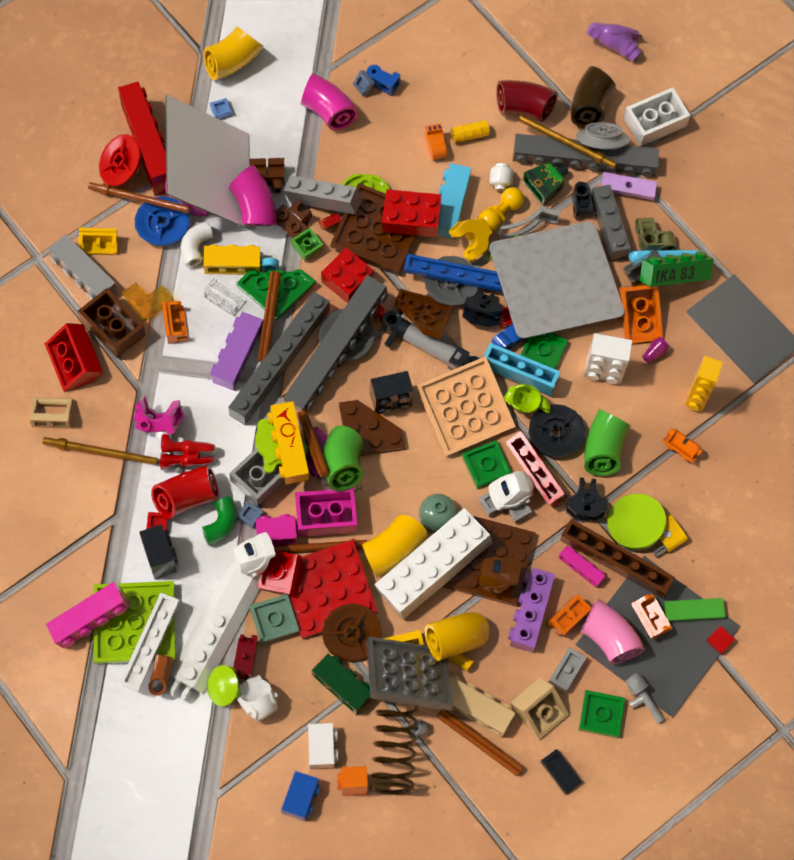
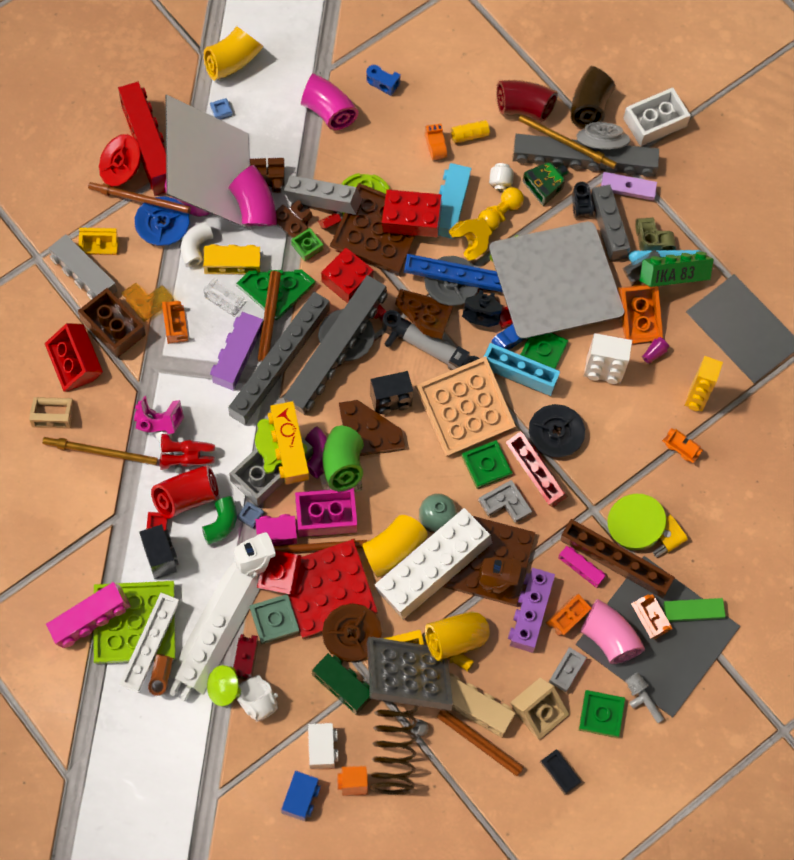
medium azure tile [260,258,279,272] -> none
dark orange axle [297,410,330,478] -> none
sand blue tile [353,70,375,96] -> none
white helmet [489,471,534,511] -> none
light grey piece [498,206,561,239] -> none
lime hair [504,384,550,413] -> none
black hinge [566,477,607,522] -> none
bright green brick [584,409,631,476] -> none
medium lavender animal [587,23,642,62] -> none
red tile [706,626,735,655] -> none

